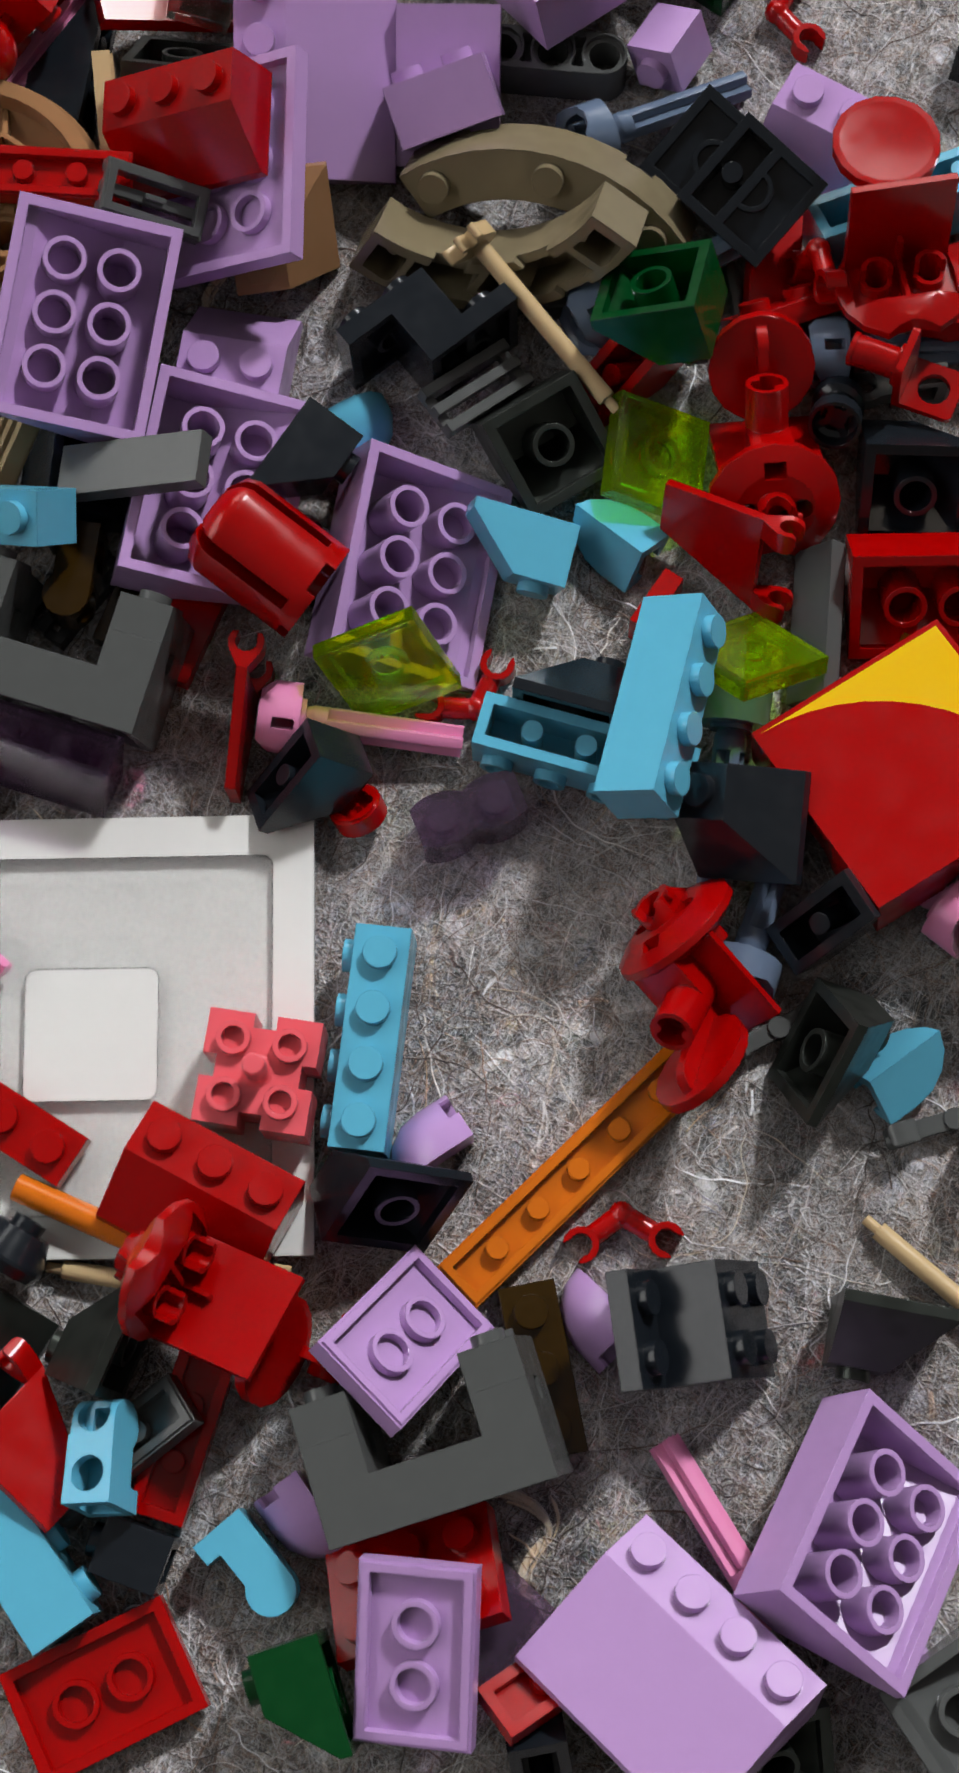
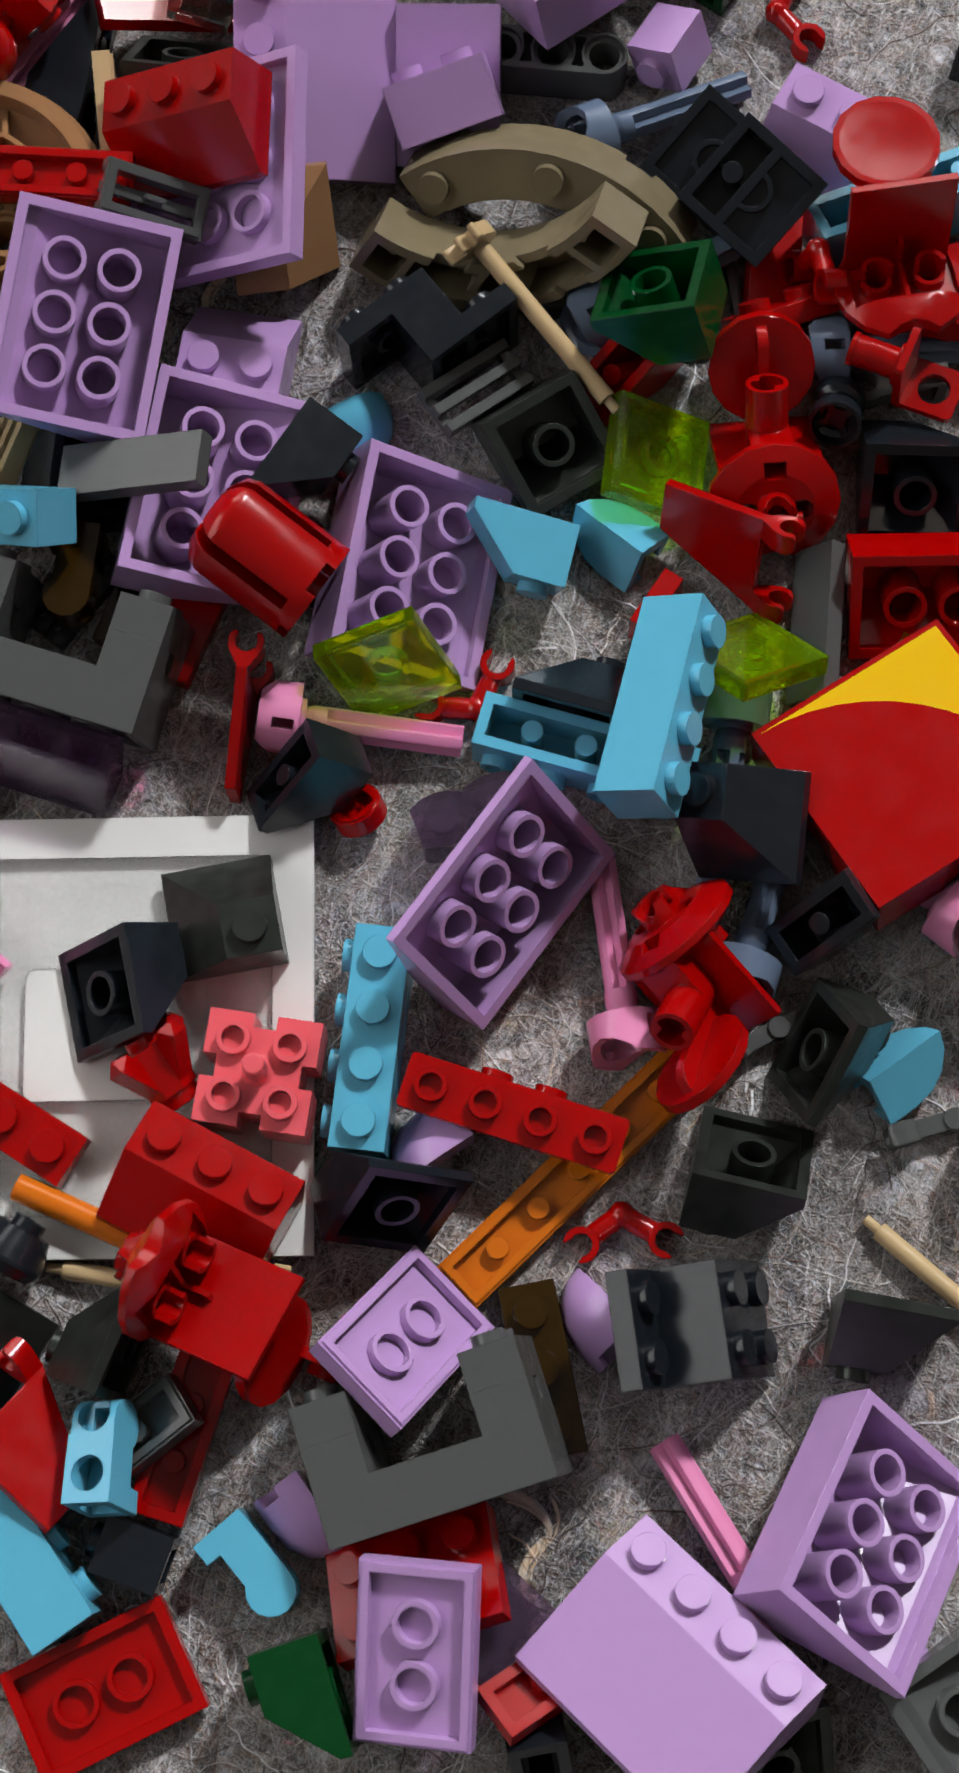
none -> black slope [58,922,188,1063]
none -> red rock [110,1012,197,1111]
none -> pearl dark grey slope [161,854,289,983]
none -> lavender slope [386,756,615,1030]
none -> red bracket [396,1052,630,1175]
none -> bright pink piece [586,857,667,1071]
none -> pearl dark grey slope [679,1105,815,1239]

